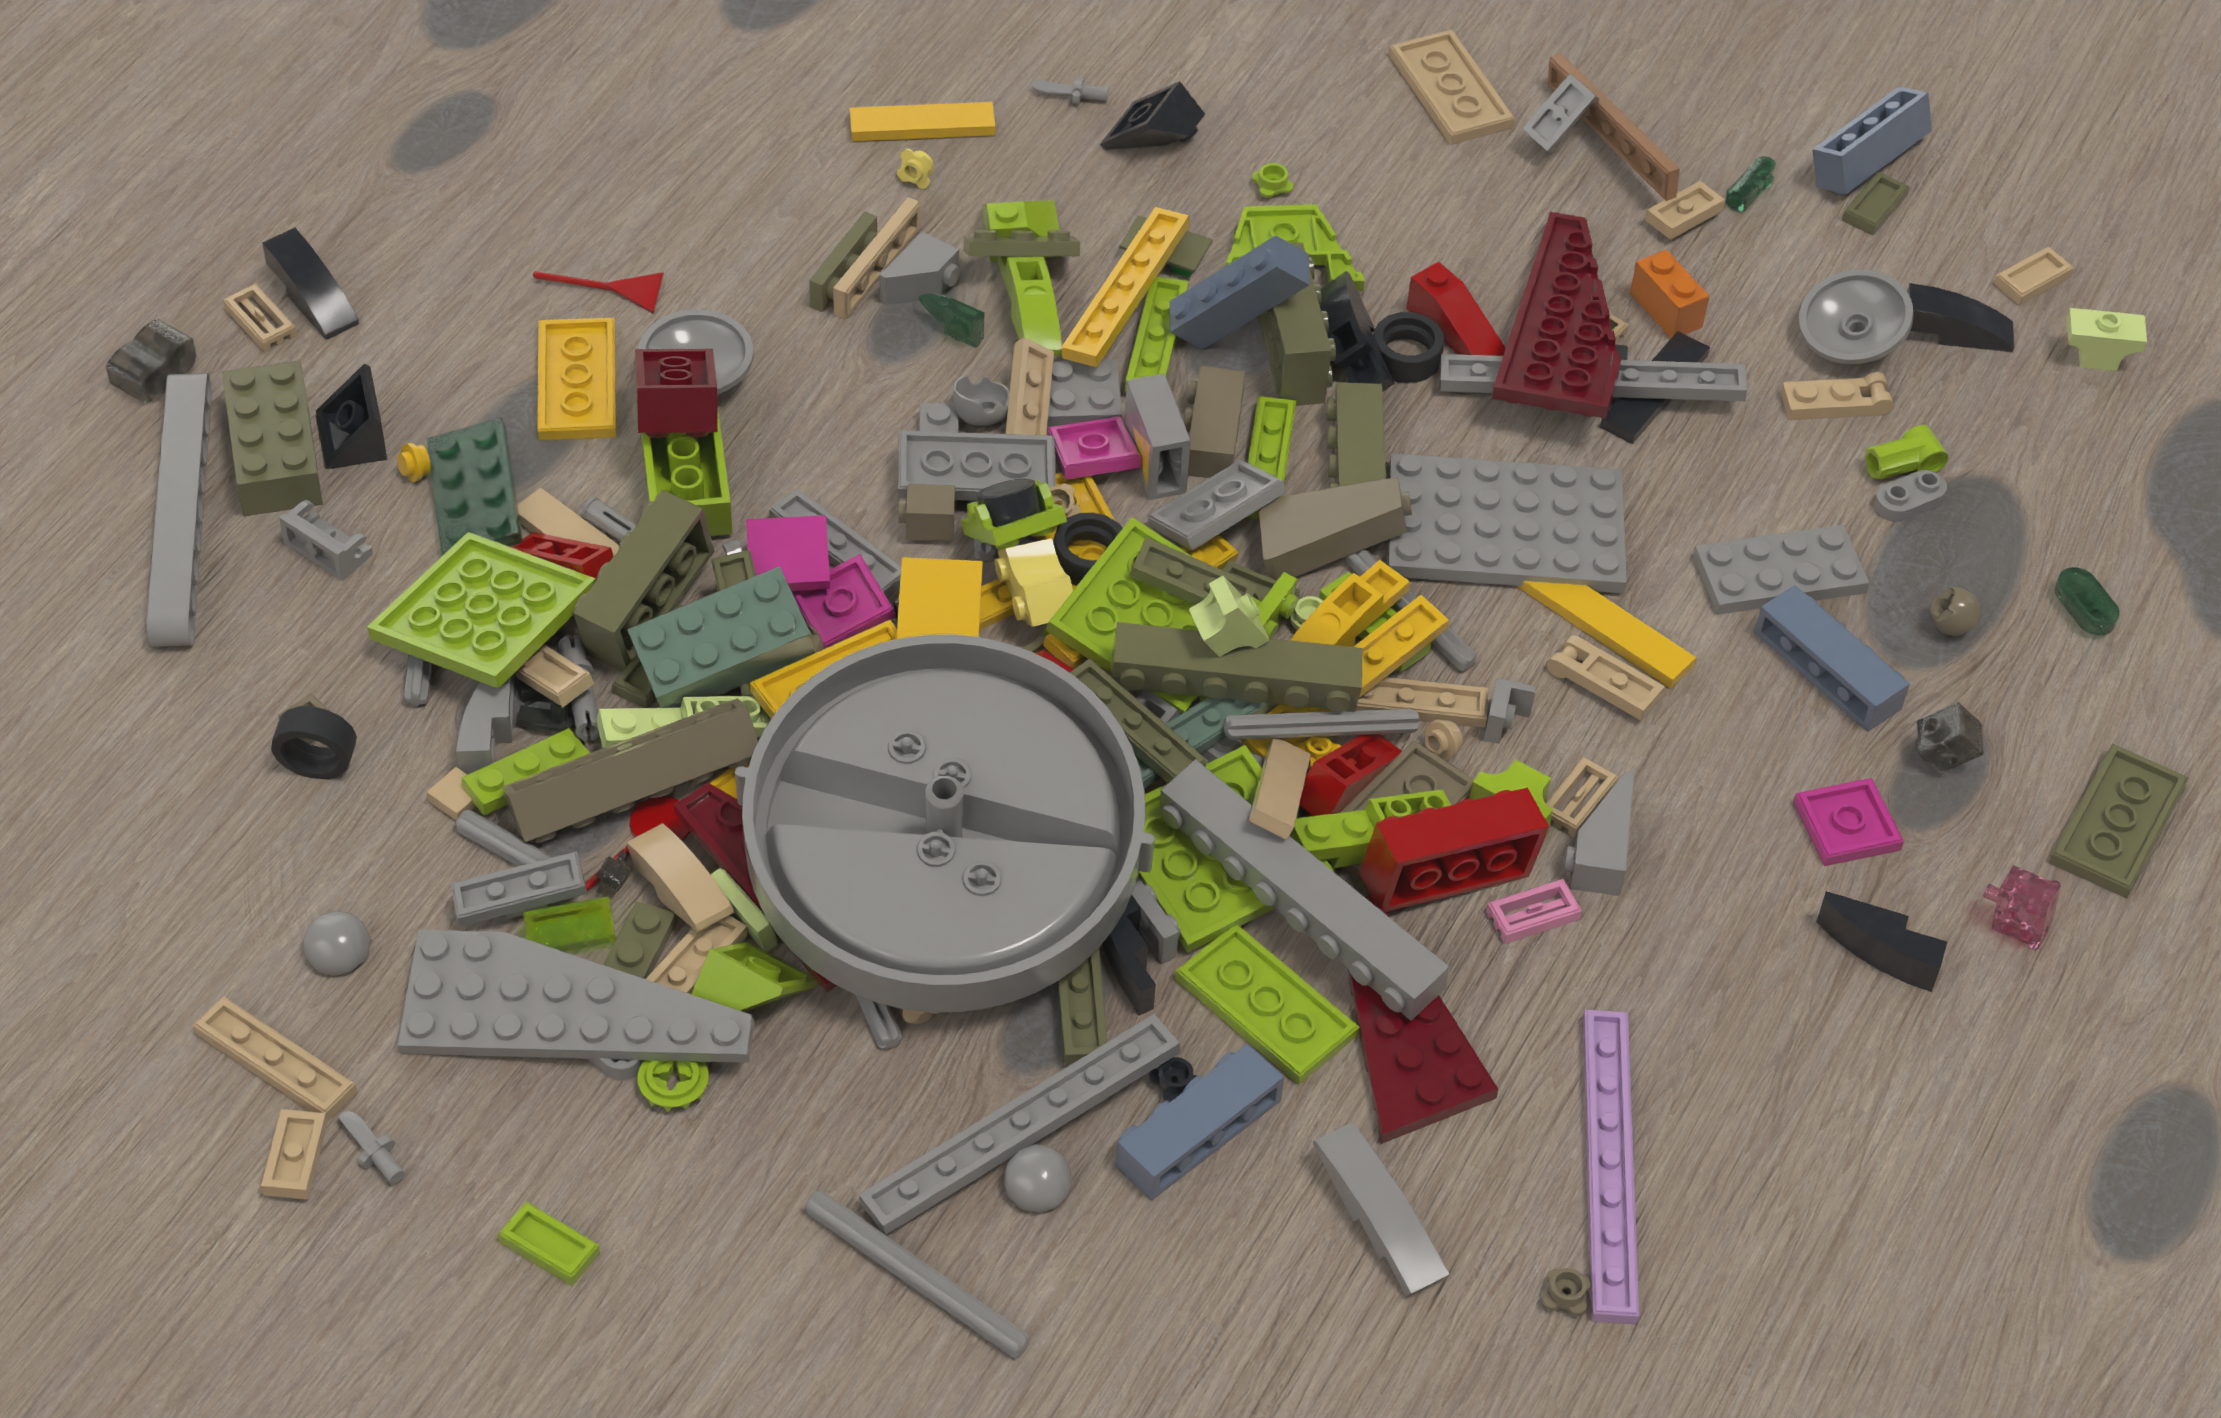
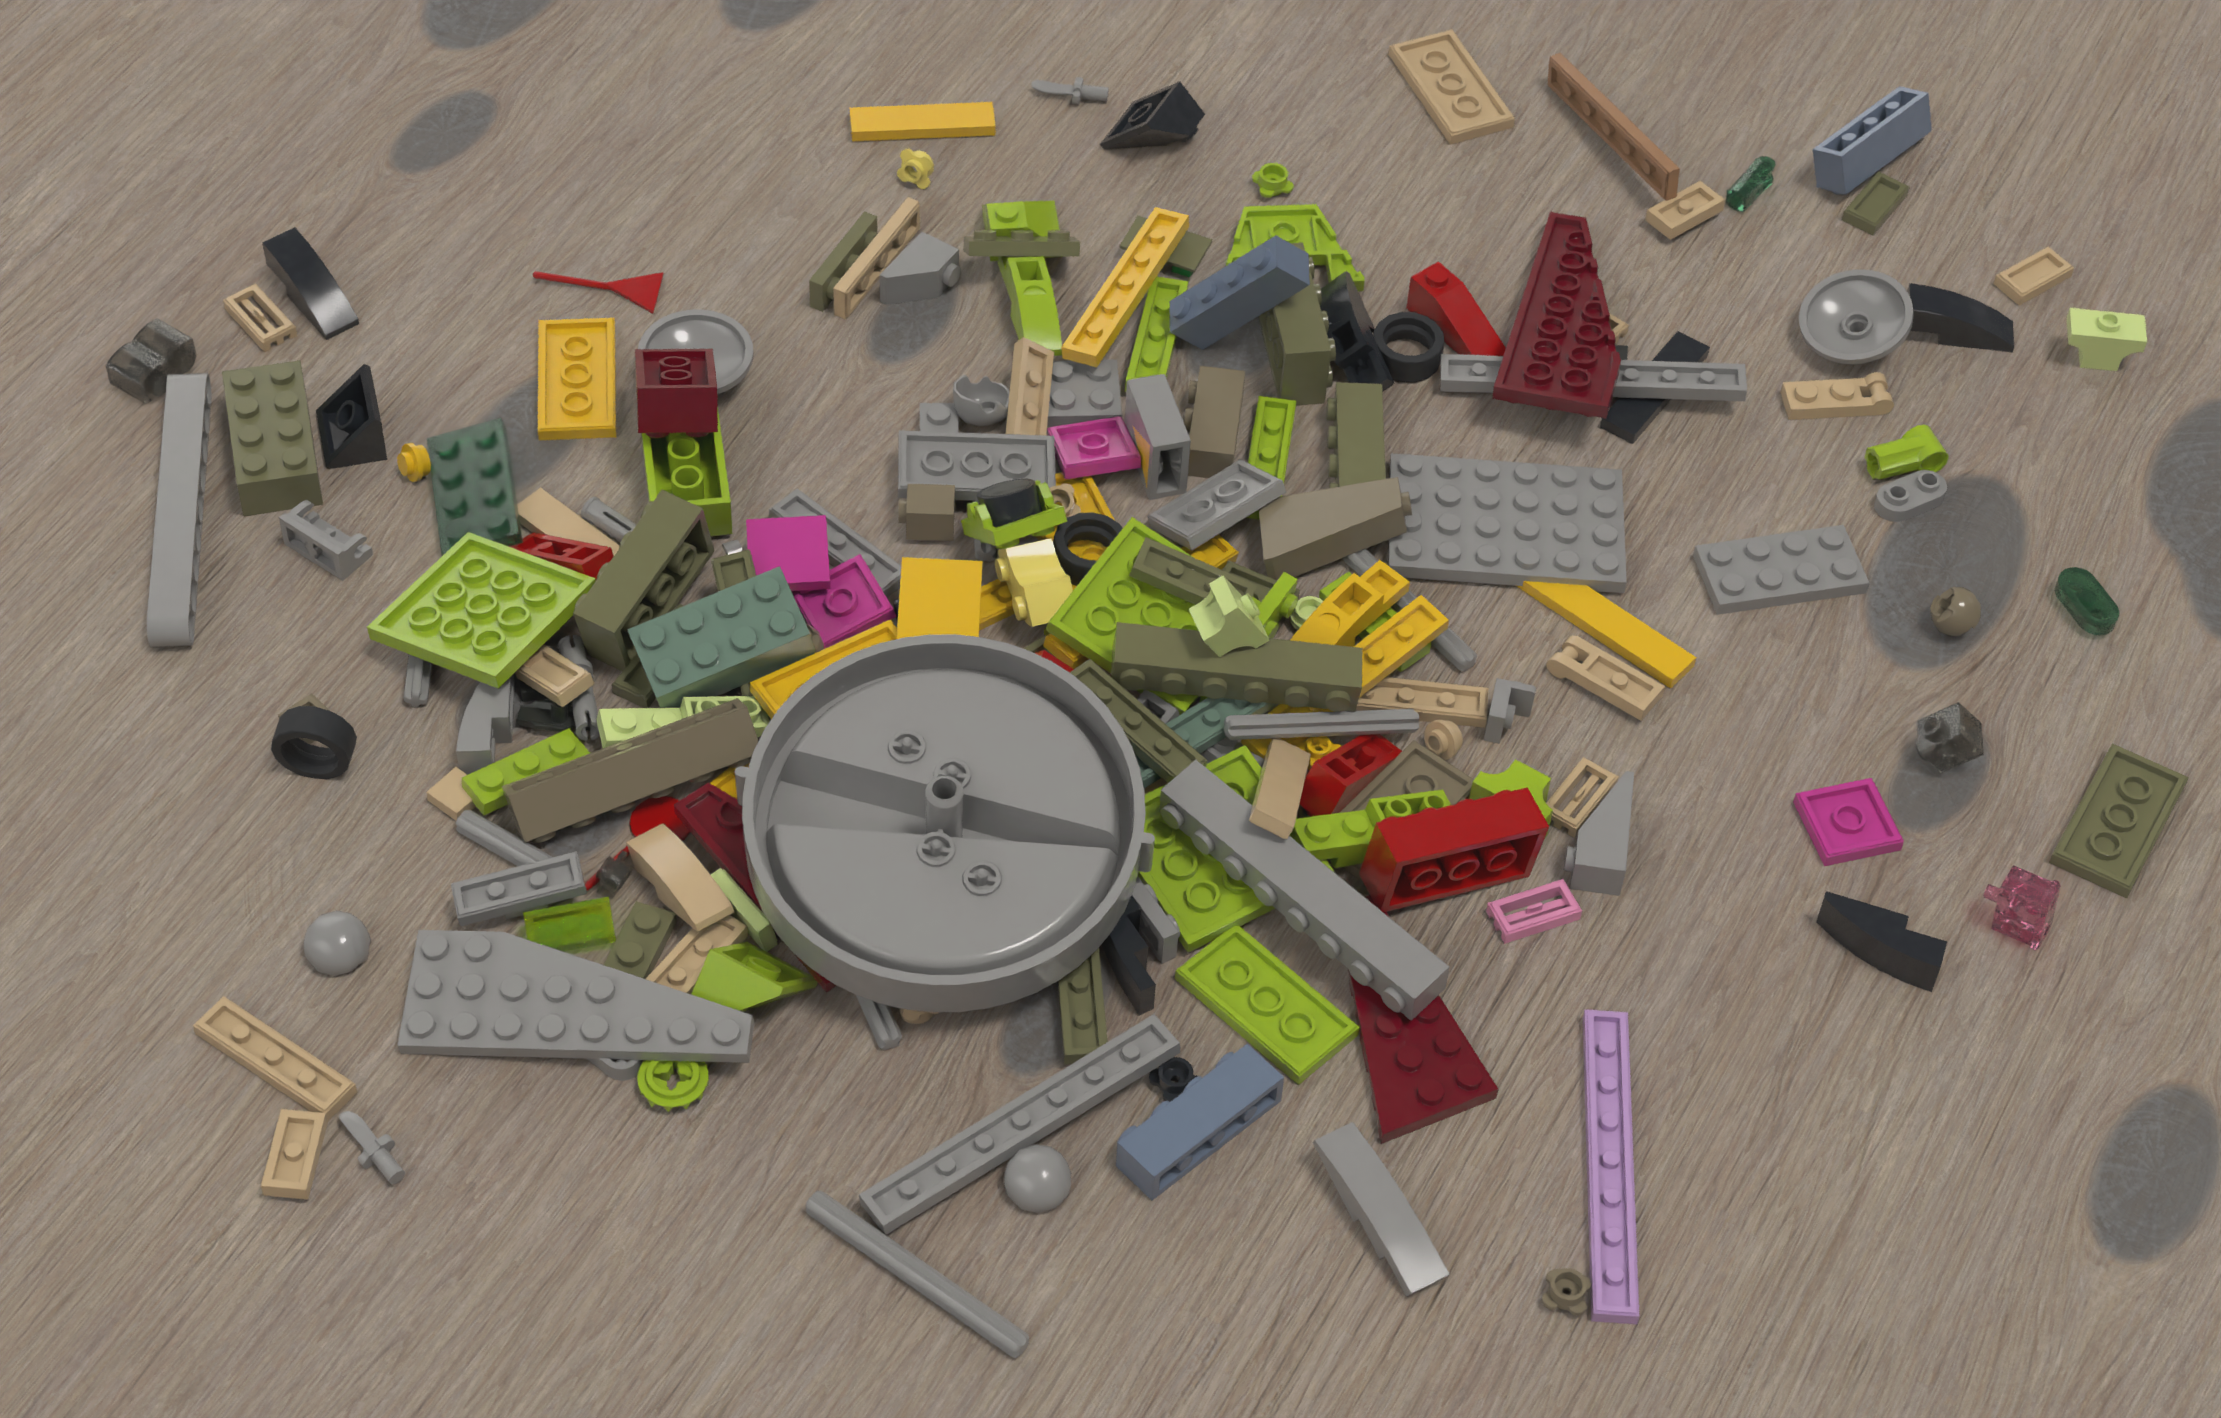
lime tile [498,1201,600,1286] -> none
clear green plate [918,294,984,348] -> none
light grey hinge [1522,73,1600,154] -> none
orange brick [1630,249,1710,338] -> none
sand blue brick [1754,585,1910,732] -> none

